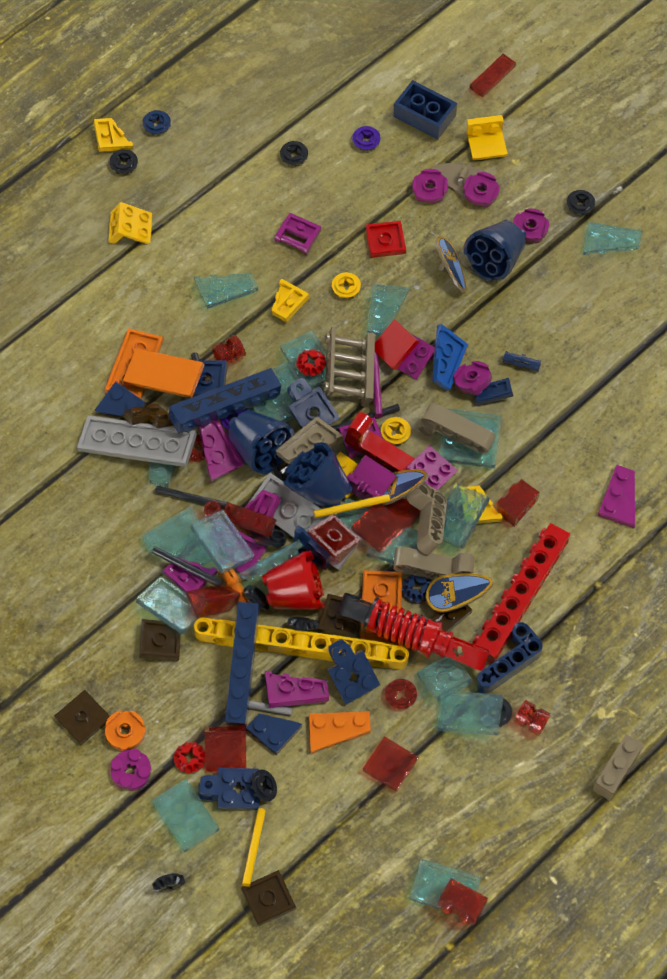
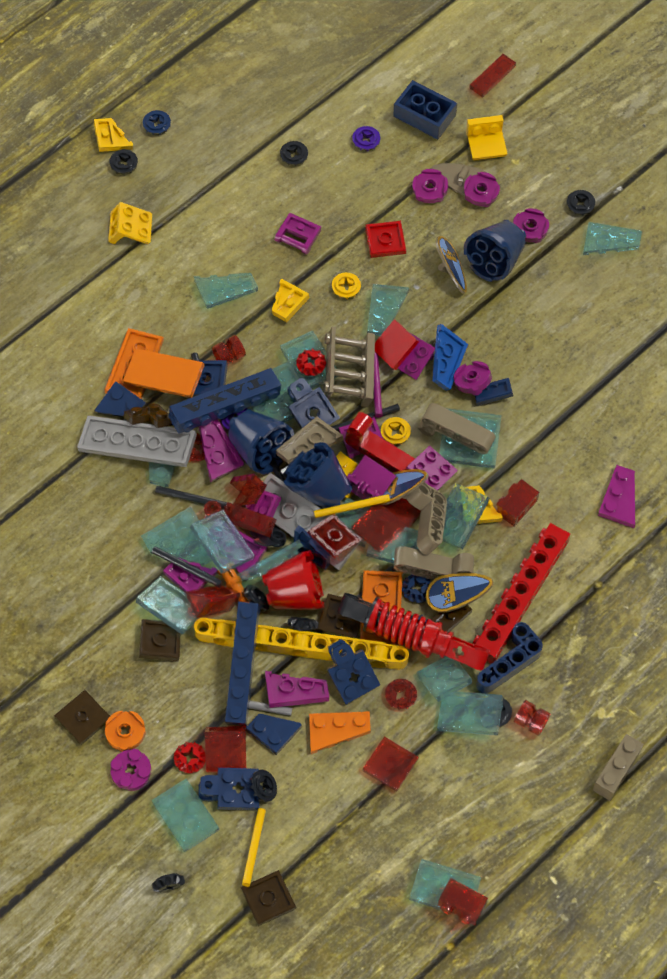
dark blue pin [502,351,541,372] -> none
none -> clear red panel [230,474,267,506]

